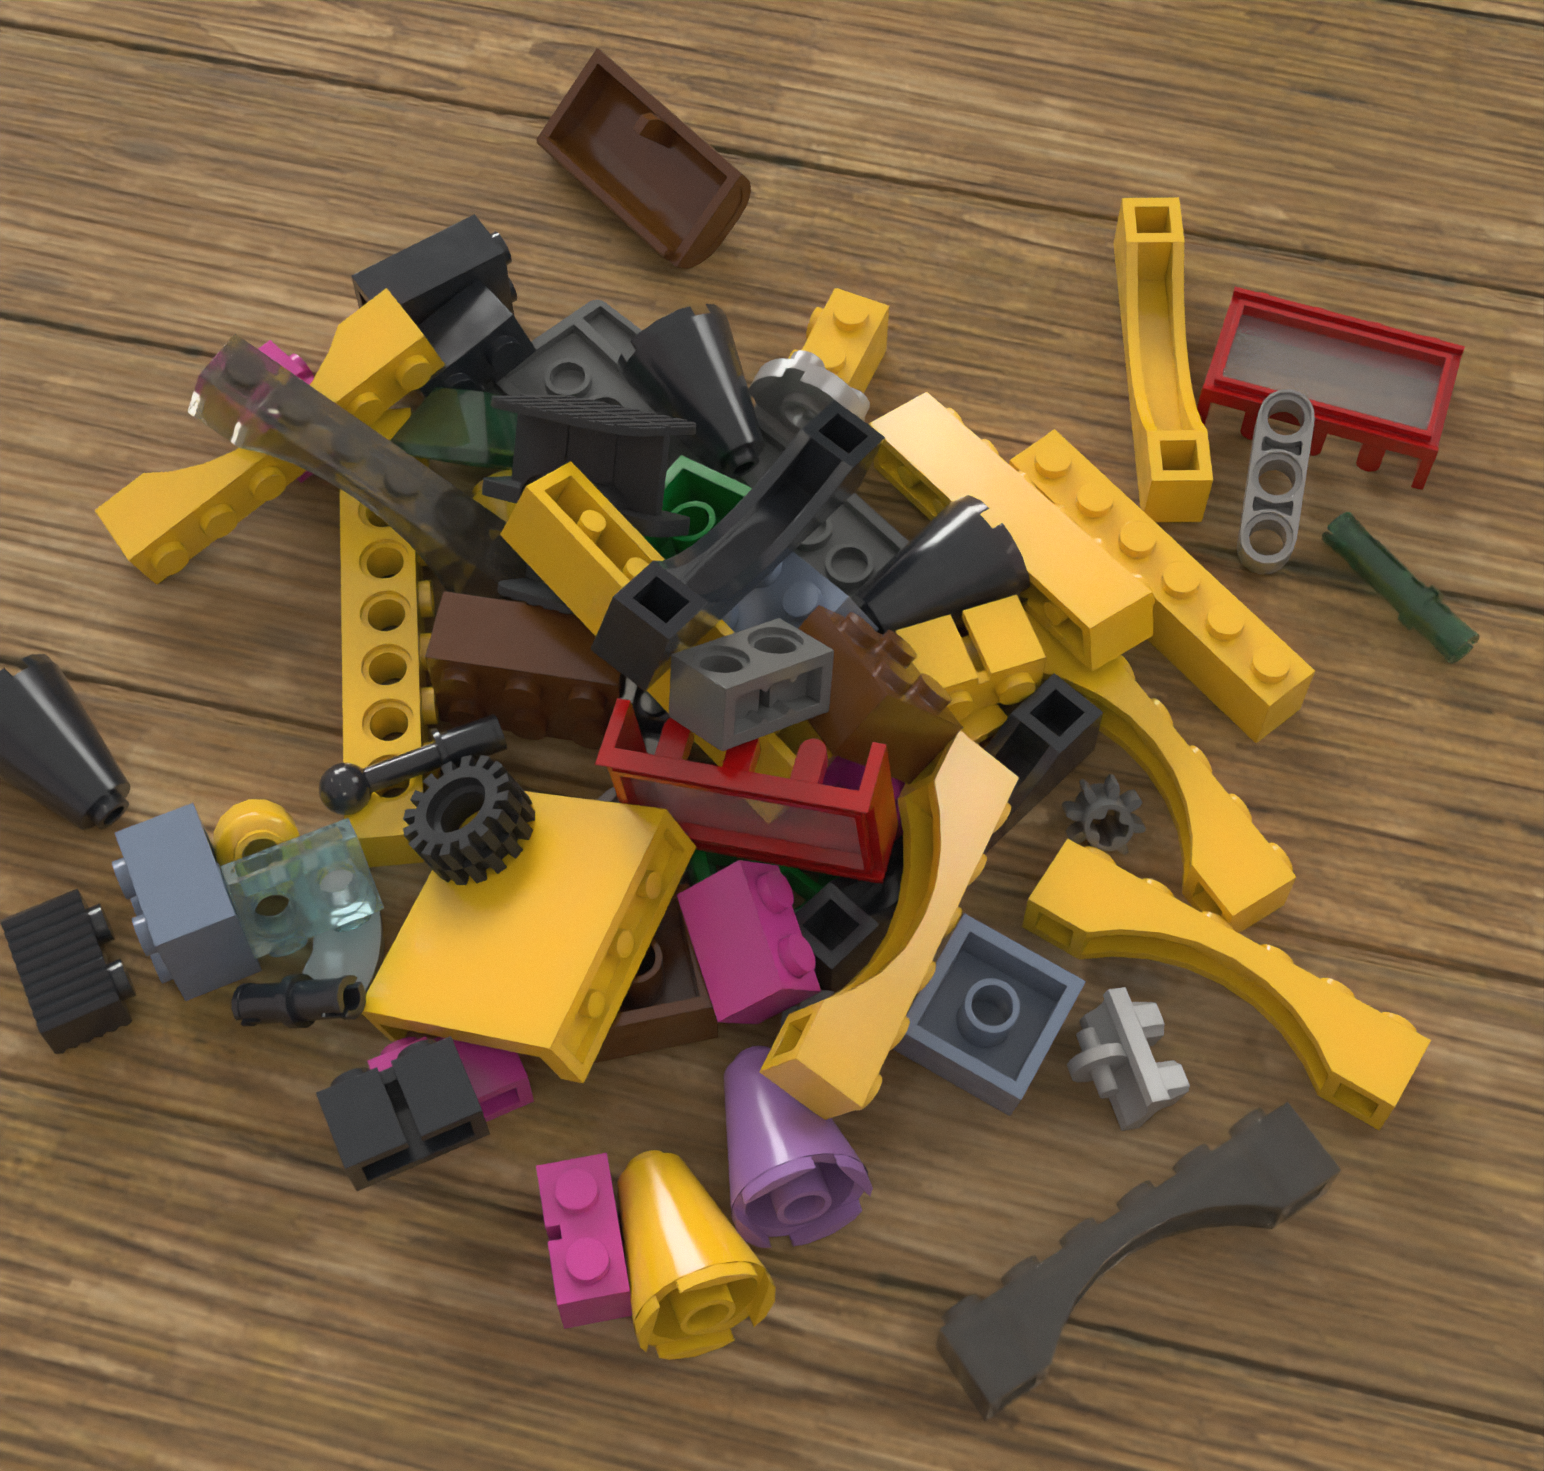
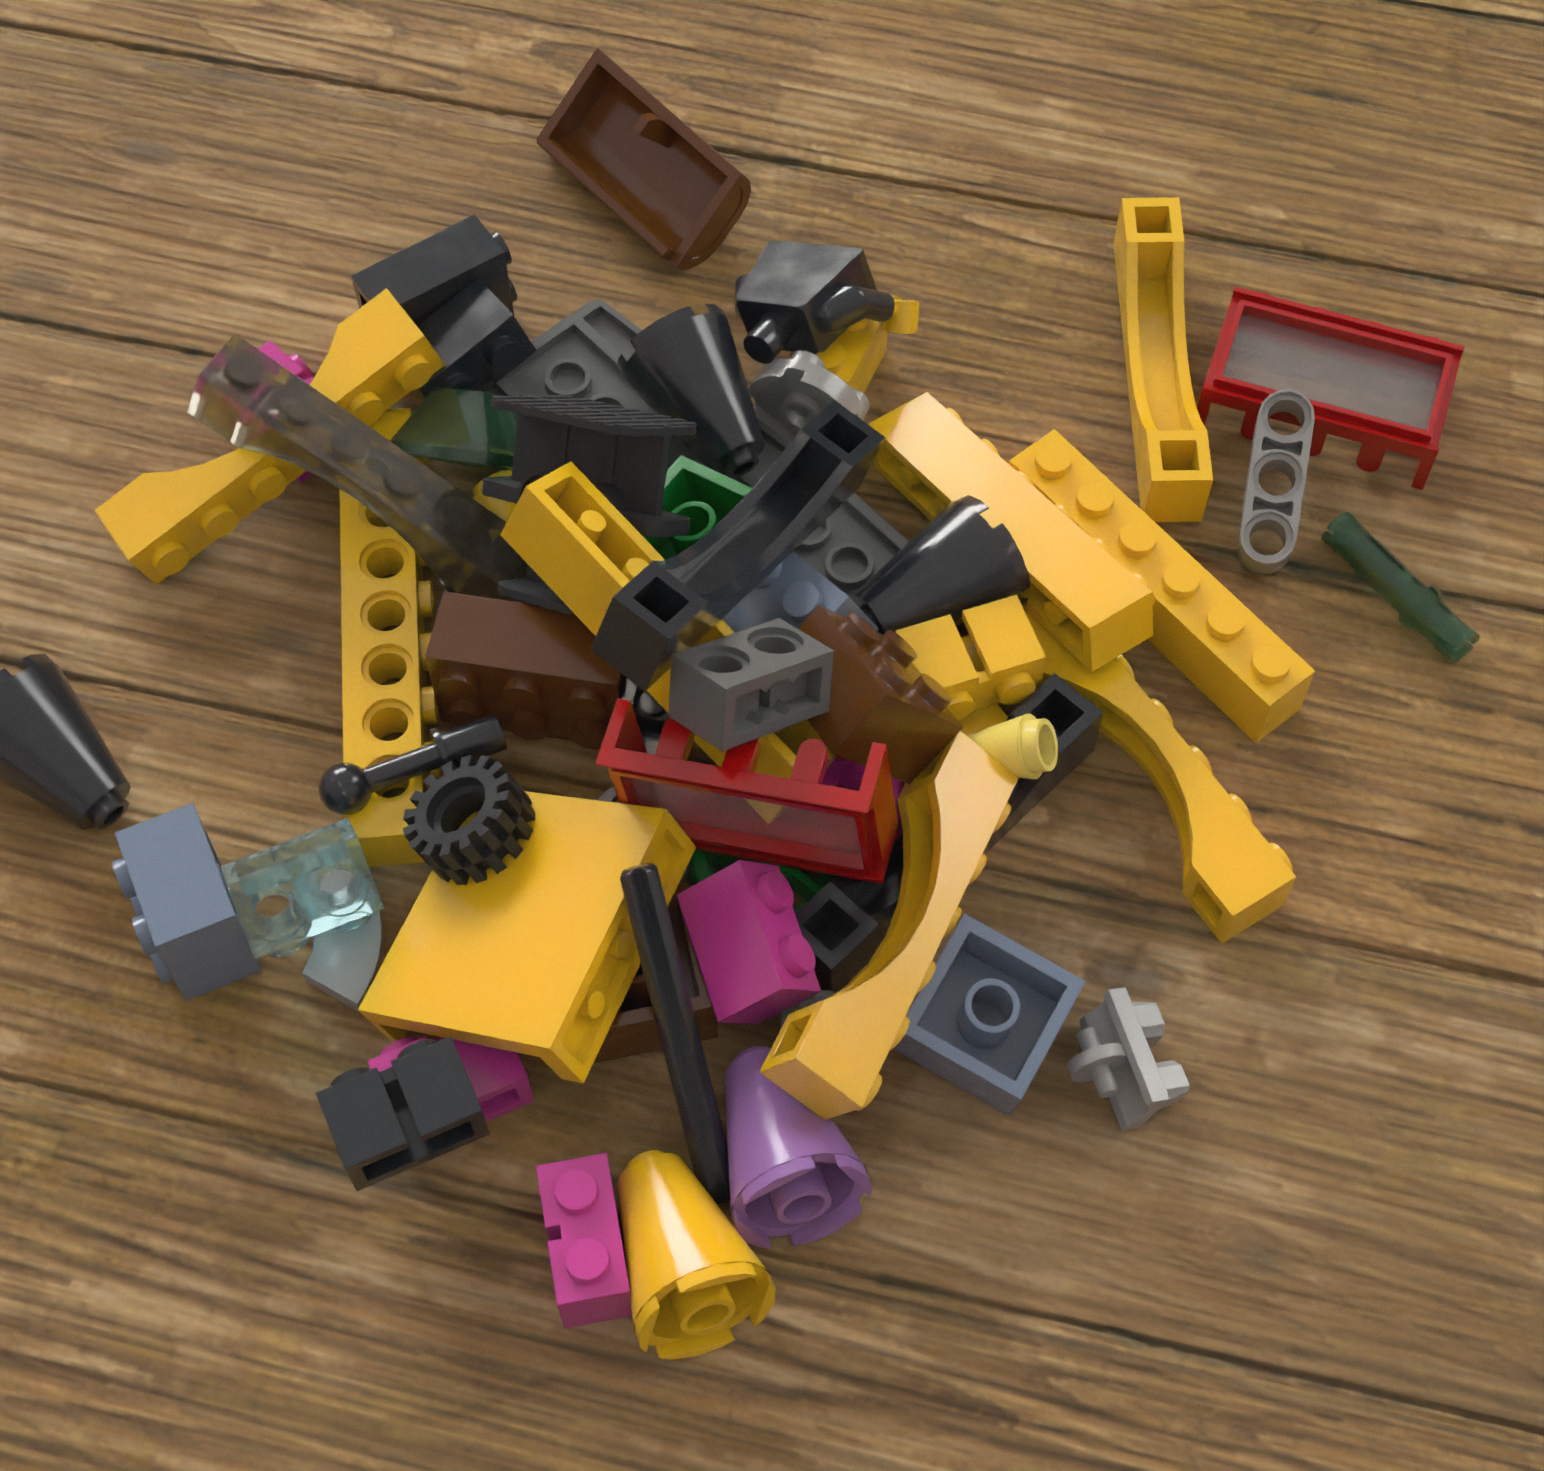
black brick [0,888,136,1054] -> none
yellow head [213,799,303,892] -> none
black pin [231,974,366,1029] -> none
clear smoke arch [936,1102,1341,1421] -> none
yellow arch [1022,839,1431,1131] -> none
dark grey gear [1062,774,1146,855] -> none
none -> black axle [620,863,730,1204]
none -> black torso [735,240,919,364]
none -> light yellow cone [965,713,1058,779]

